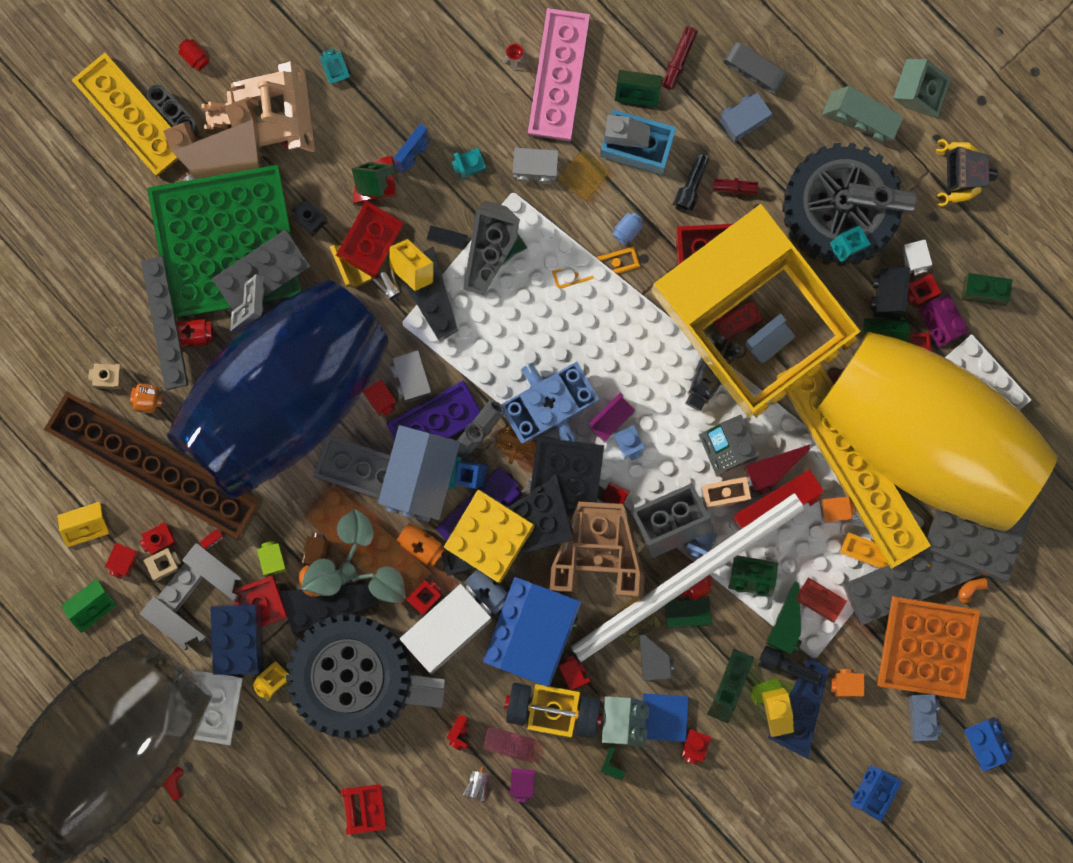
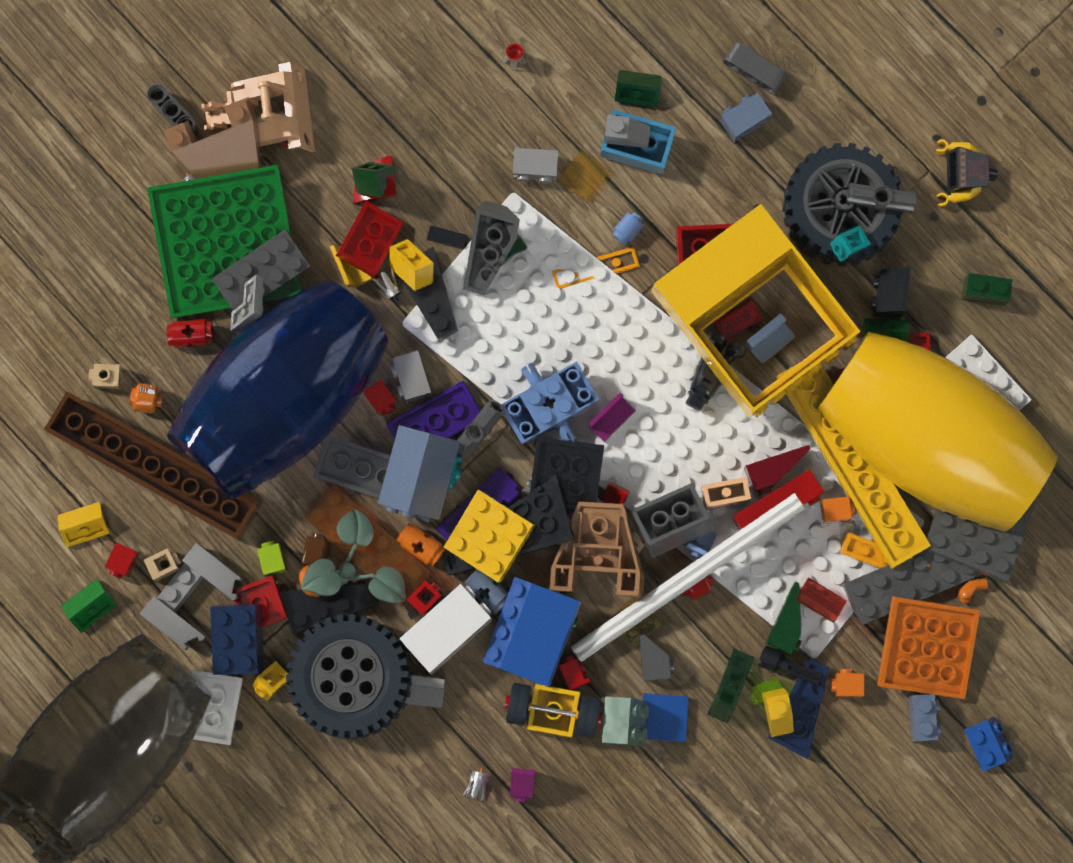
yellow plate [72,53,179,177] -> none
red brick [140,522,177,556] -> none
dark grey plate [141,256,189,390] -> none
red arm [164,766,183,802] -> none
red brick [178,39,210,71] -> none
red tile [200,529,225,551] -> none
black brick [292,200,328,237] -> none
teal bracket [319,48,350,84] -> none
red plate [340,784,387,835] -> none
blue plate [394,123,430,174] -> none
red bracket [447,714,469,751] -> none
teal bracket [451,148,486,179] -> none
blue brick [455,461,488,489] -> none
clear pink slope [483,726,535,761] -> none
clear orange hips [495,426,536,464] -> none
bright pink plate [528,8,590,141] -> none
dark green panel [600,746,625,781] -> none
medium blue bracket [613,425,646,460] -> none
dark red pin [661,26,698,90] -> none
dark green panel [664,599,713,629] -> none
black piece [672,153,710,214] -> none
red bracket [681,729,711,765] -> none
dark grey slope [699,414,759,476] -> none
dark red pin [713,178,758,196] -> none
dark green bracket [728,555,778,597] -> none
sand green wedge [821,86,904,143] -> none
blue bracket [850,765,902,822] -> none
sand green slope [893,59,951,118] -> none
white brick [901,240,932,276] -> none
red brick [907,274,942,308] -> none
magenta bracket [919,293,969,347] -> none

